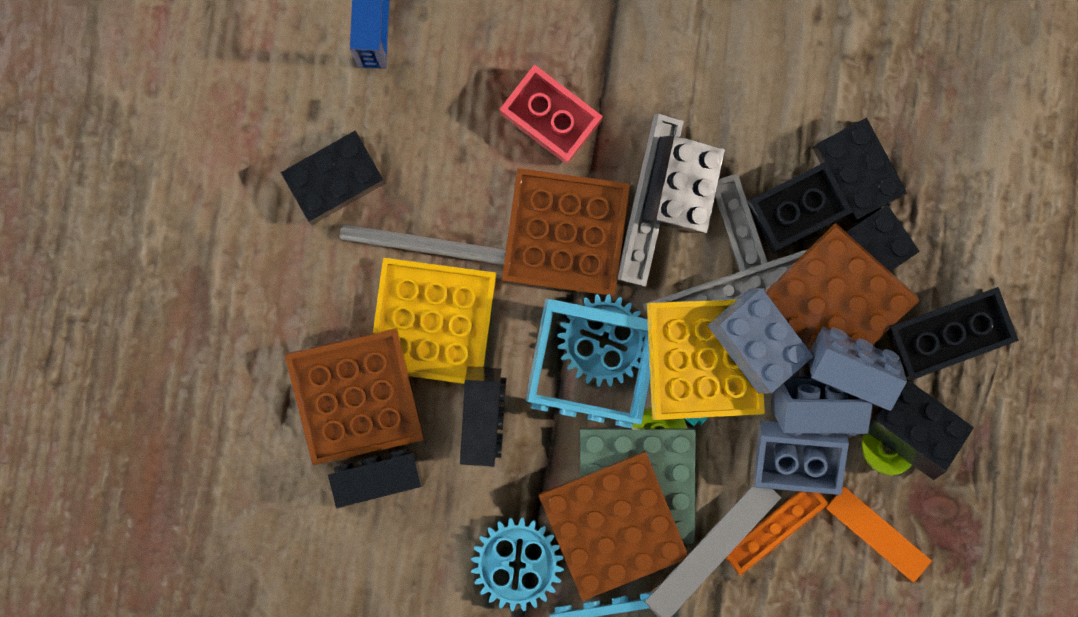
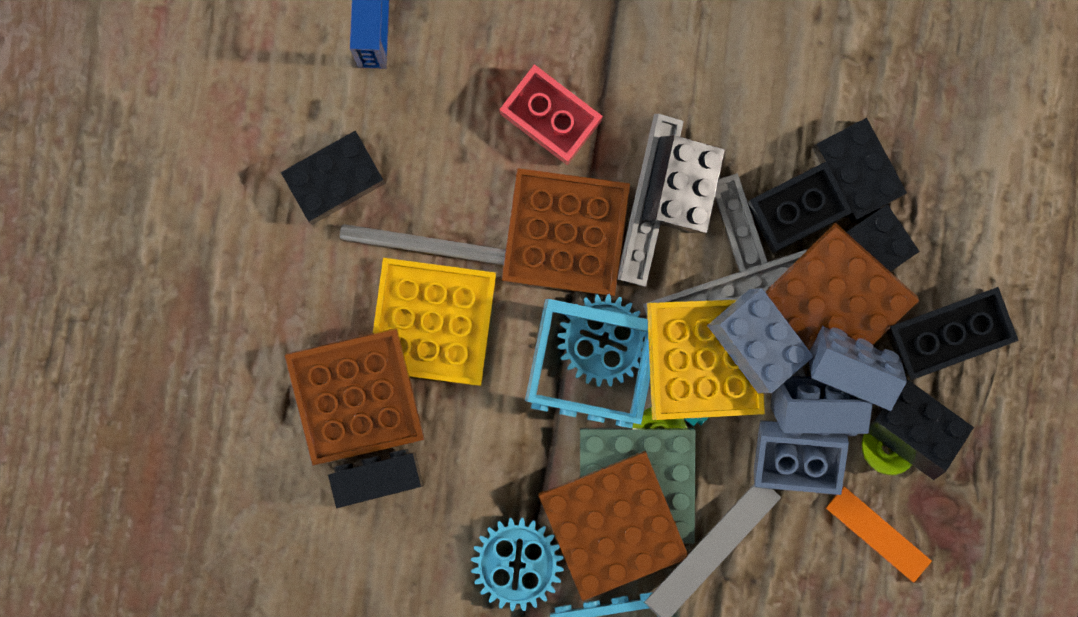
black brick [460,366,507,467] -> none
orange tile [726,491,829,576] -> none

